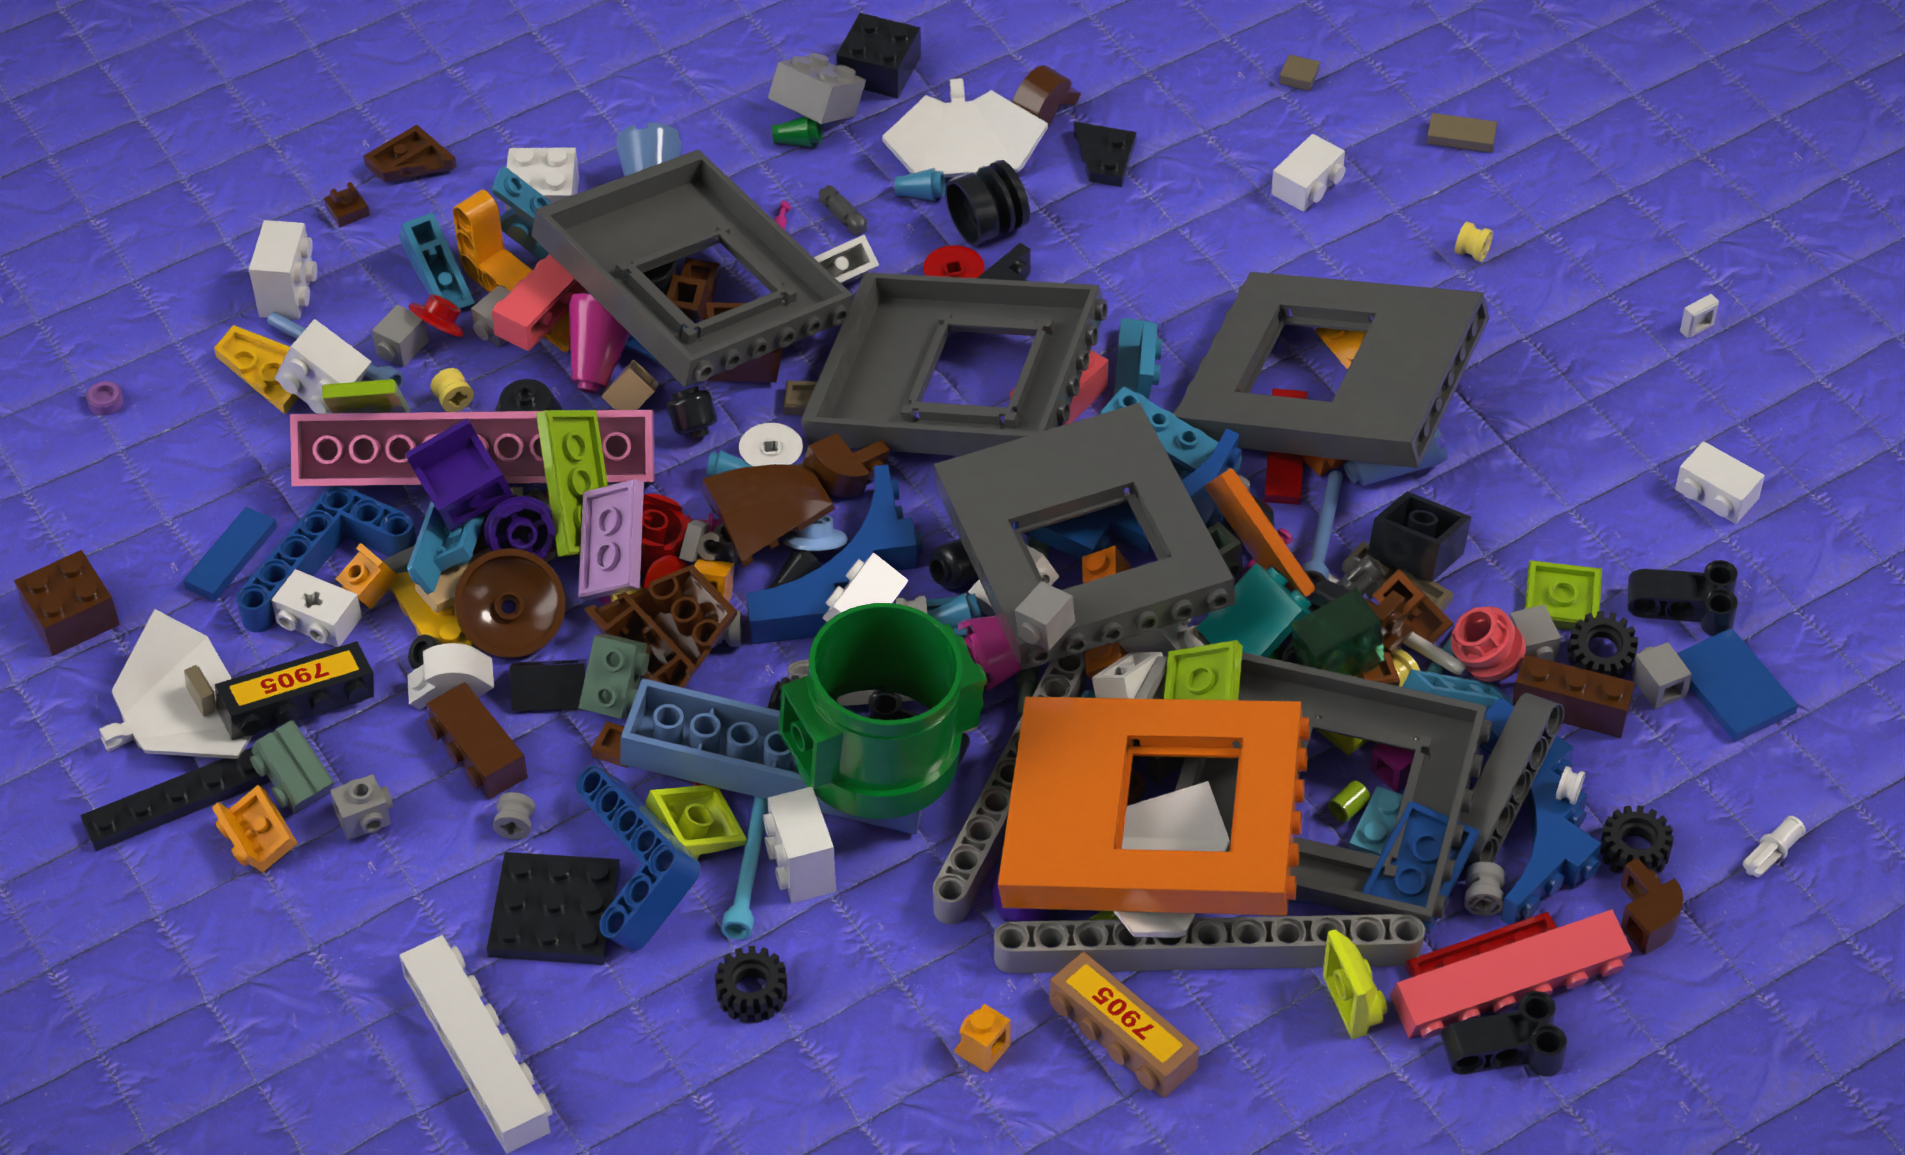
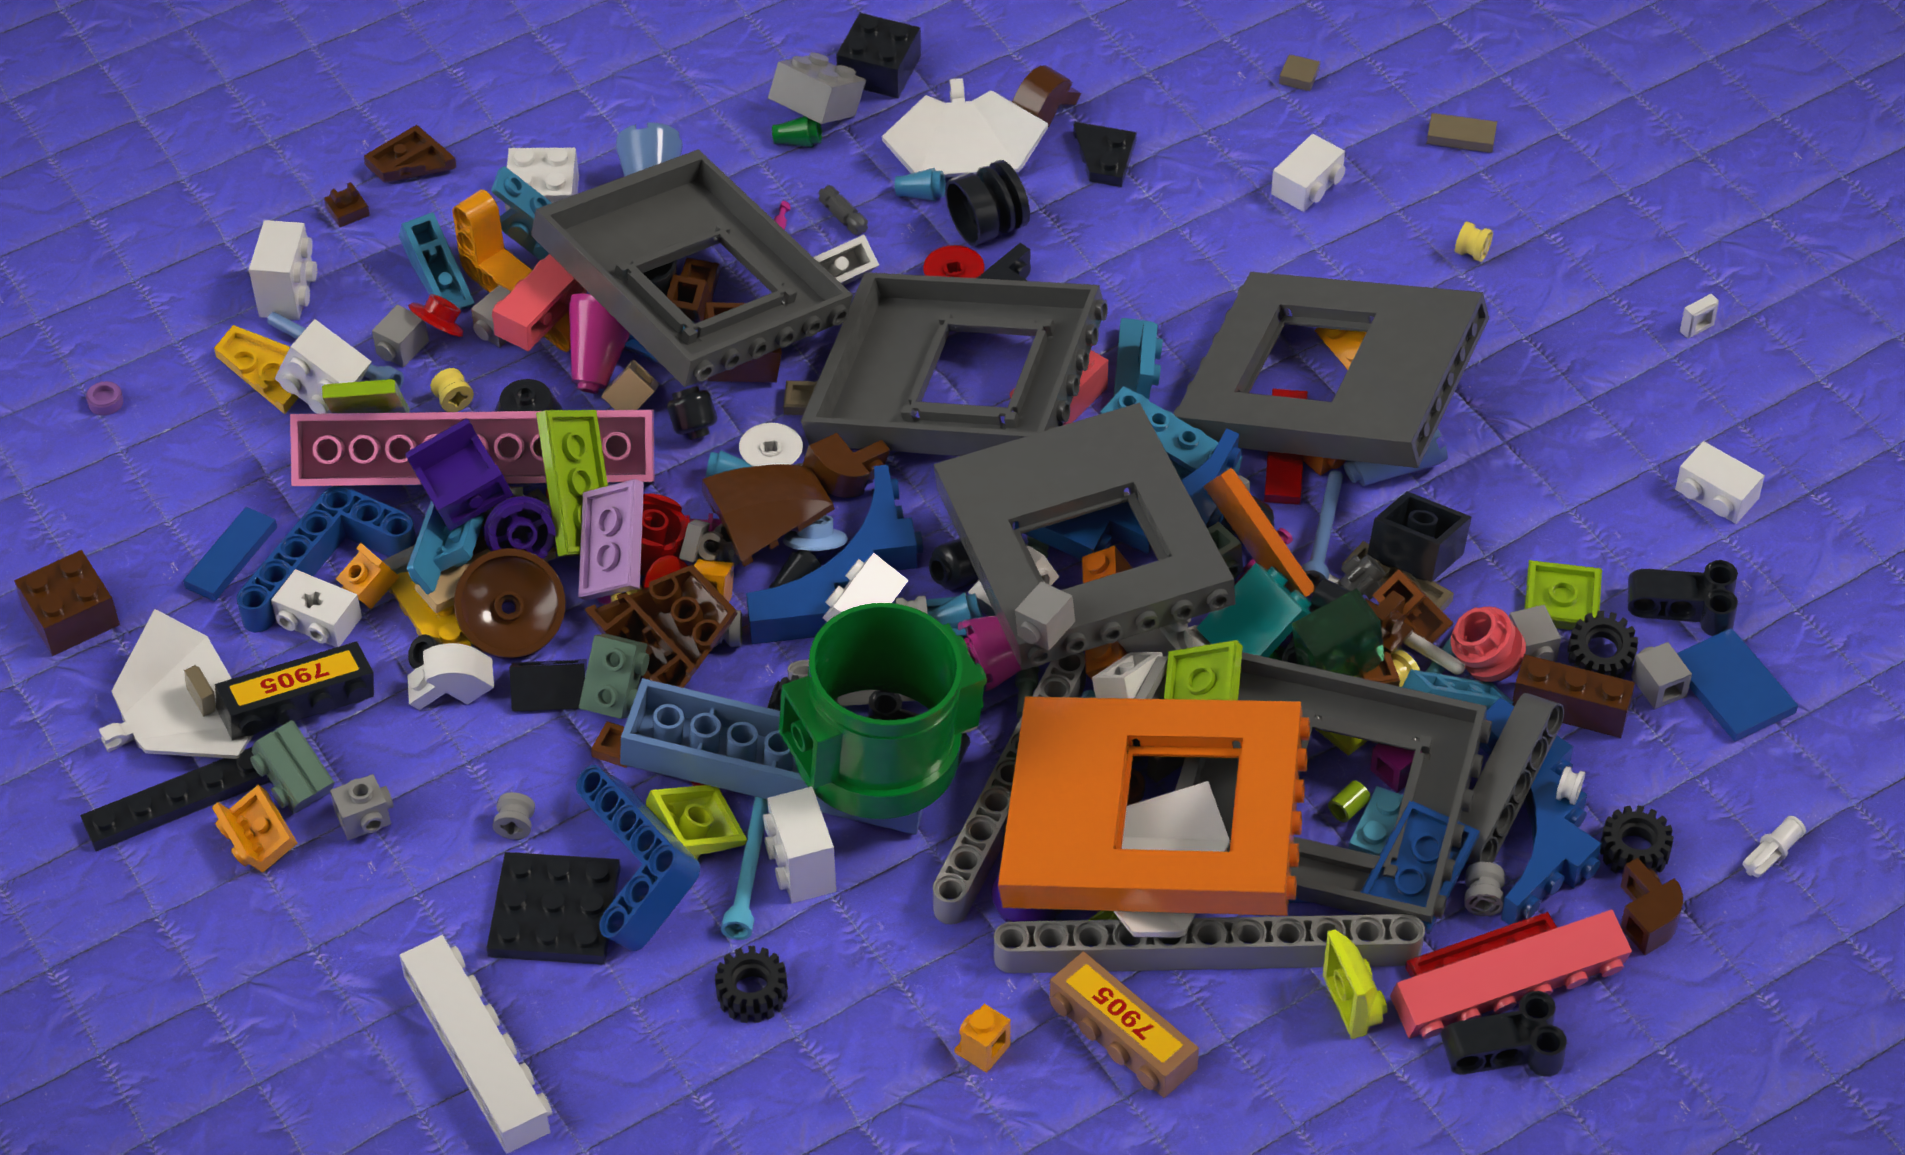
reddish brown brick [426,682,528,799] -> none

